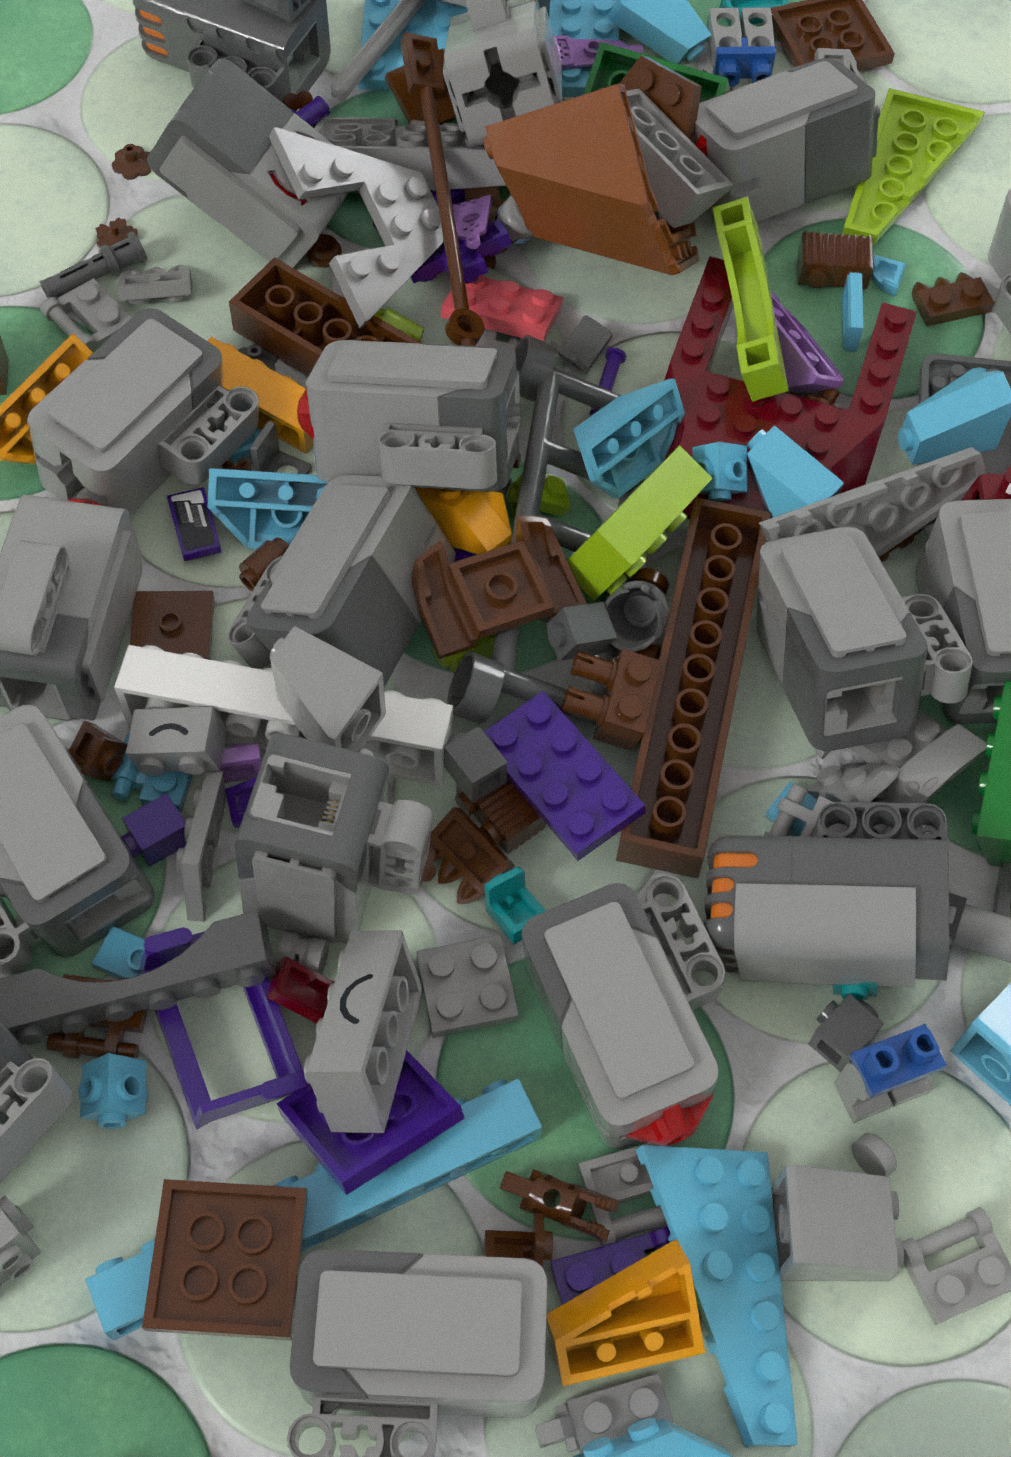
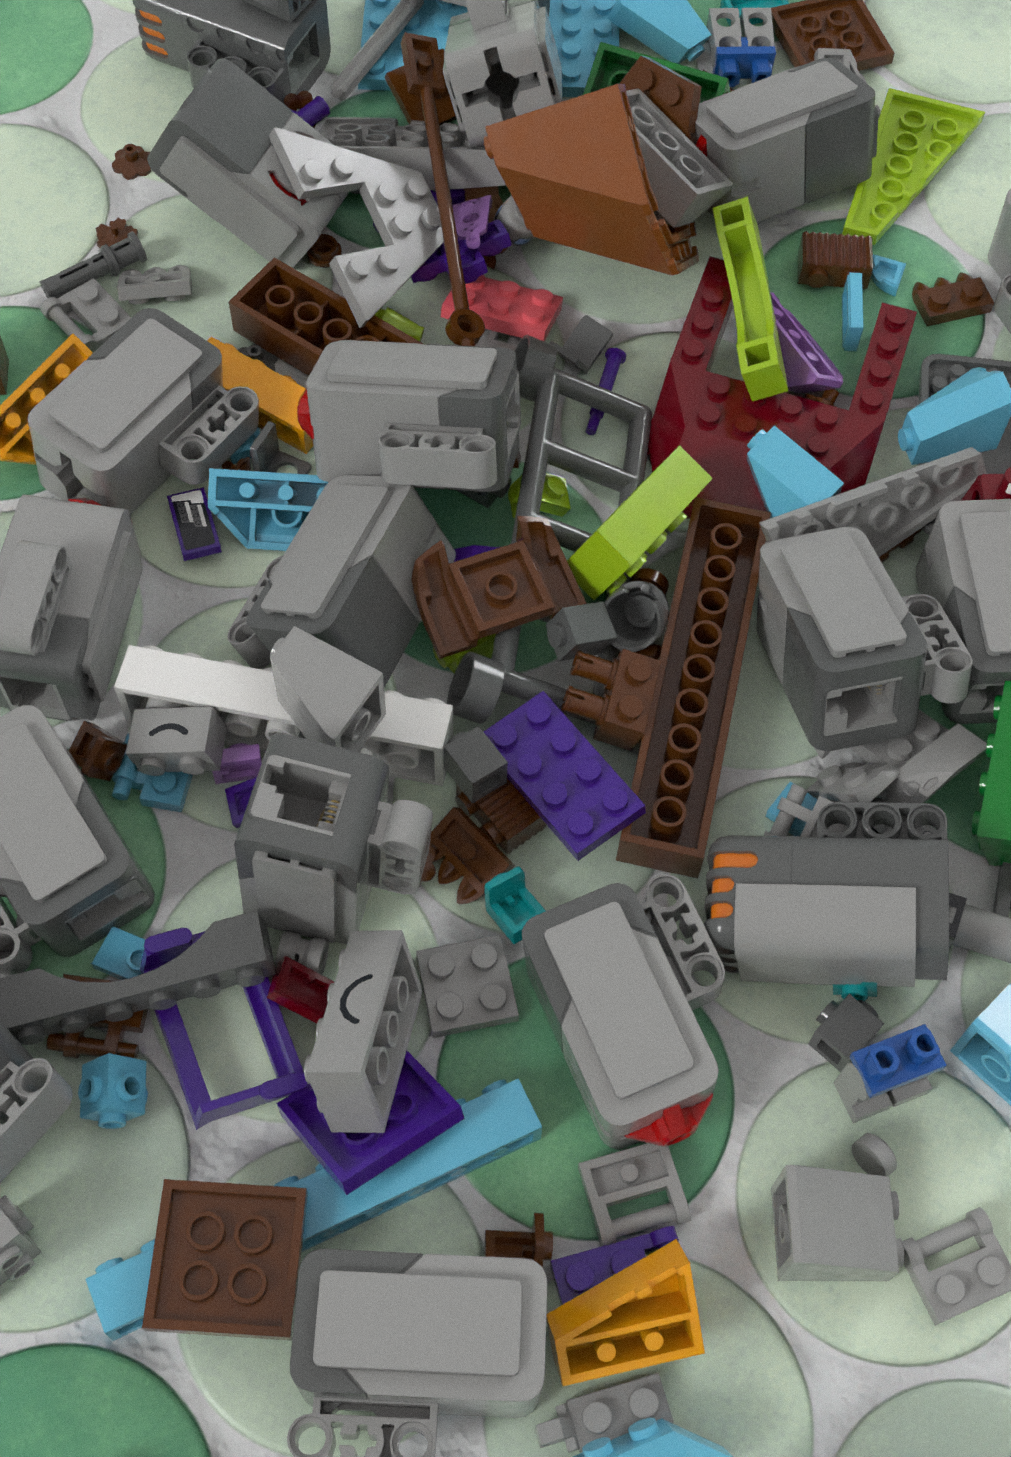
dark purple brick [122,793,187,867] -> none
reddish brown plate [130,591,214,660] -> none
light grey wing [175,771,226,922] -> none
reddish brown brick [239,537,289,592] -> none
light orange wedge [414,487,512,555] -> none
reddish brown hinge [500,1169,620,1242] -> none
medium lavender piece [554,35,643,70] -> none
medium azure wedge [573,379,685,498] -> none
medium azure wing [635,1145,798,1447] -> none
medium azure brick [692,442,747,502] -> none

